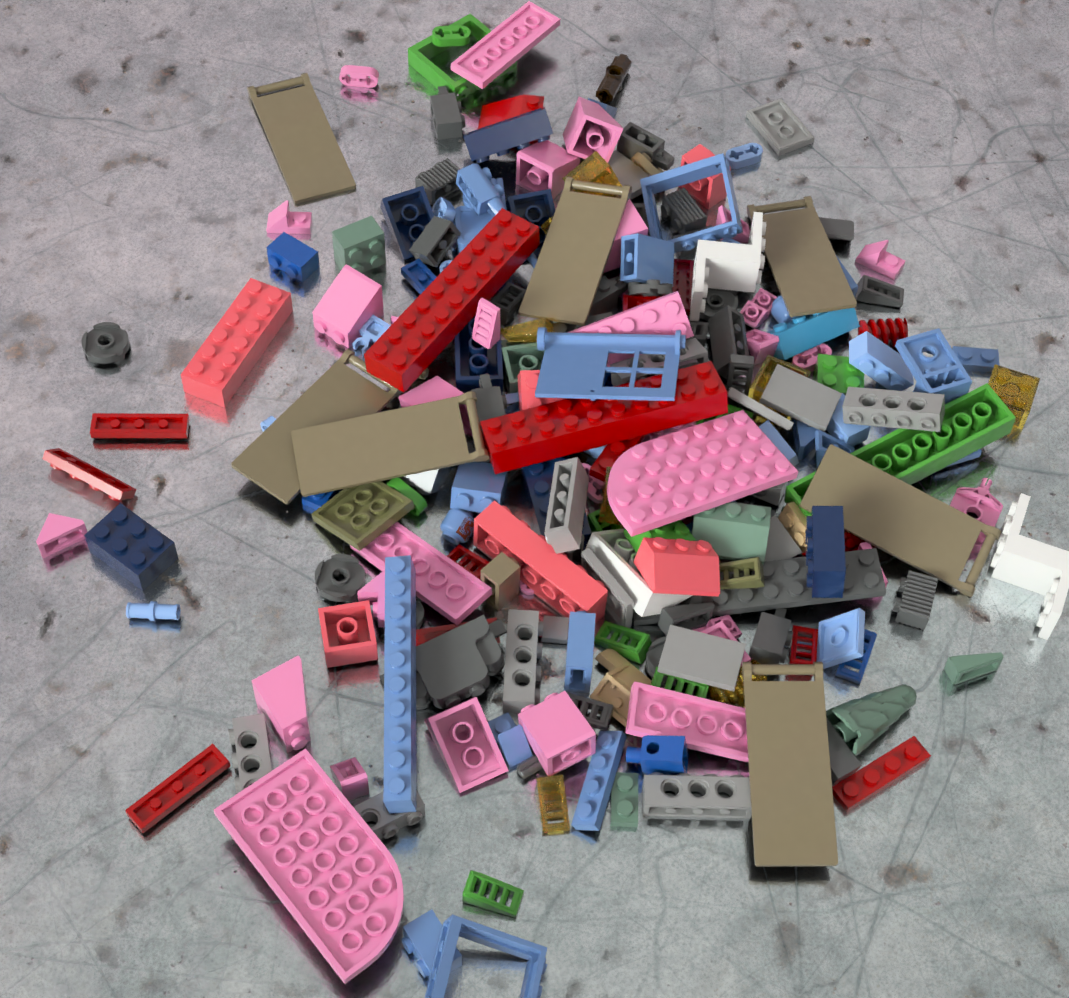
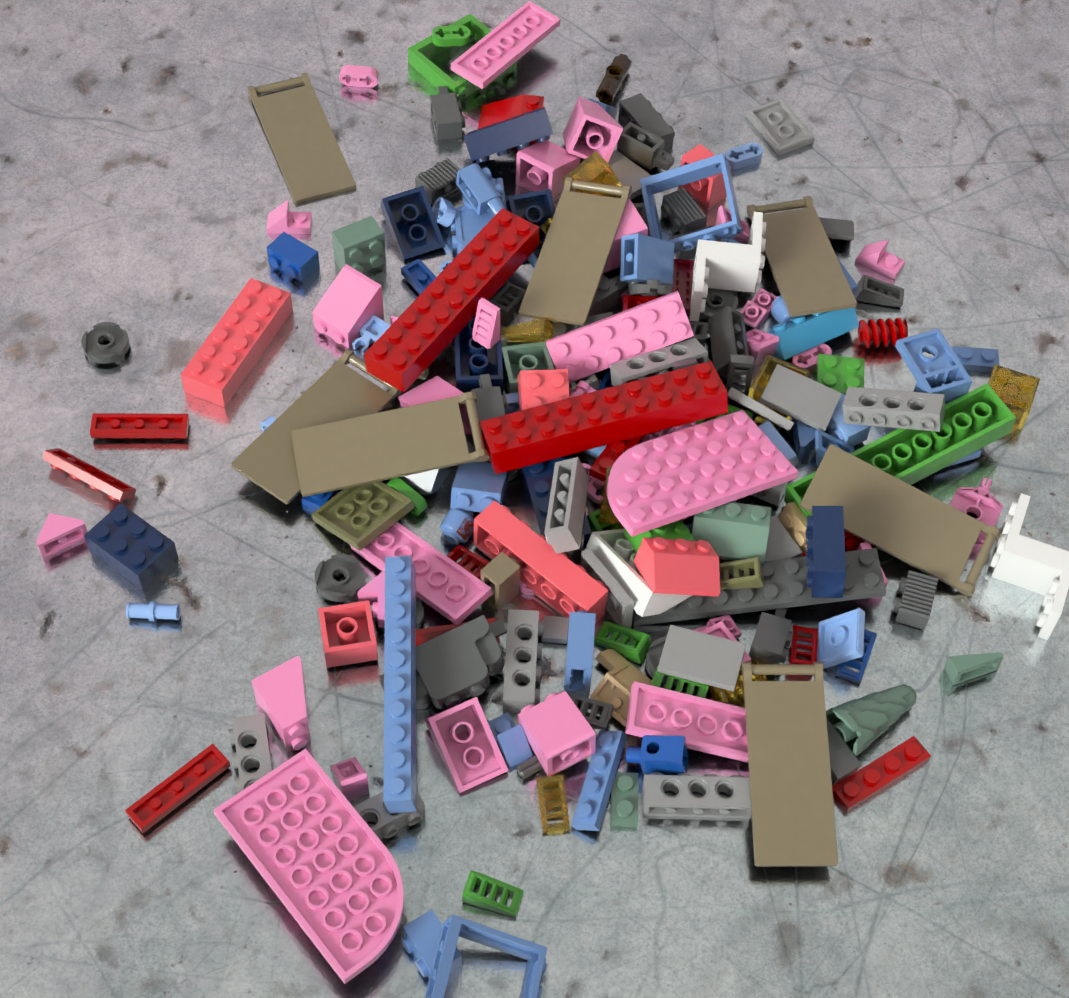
dark grey brick [409,215,461,267] -> none
medium blue door [535,327,686,401] -> none
dark tan plate [631,152,664,176] -> none
dark grey slope [658,602,714,636] -> none
light blue brick [849,331,914,391] -> none
none -> dark grey brick [618,93,675,150]

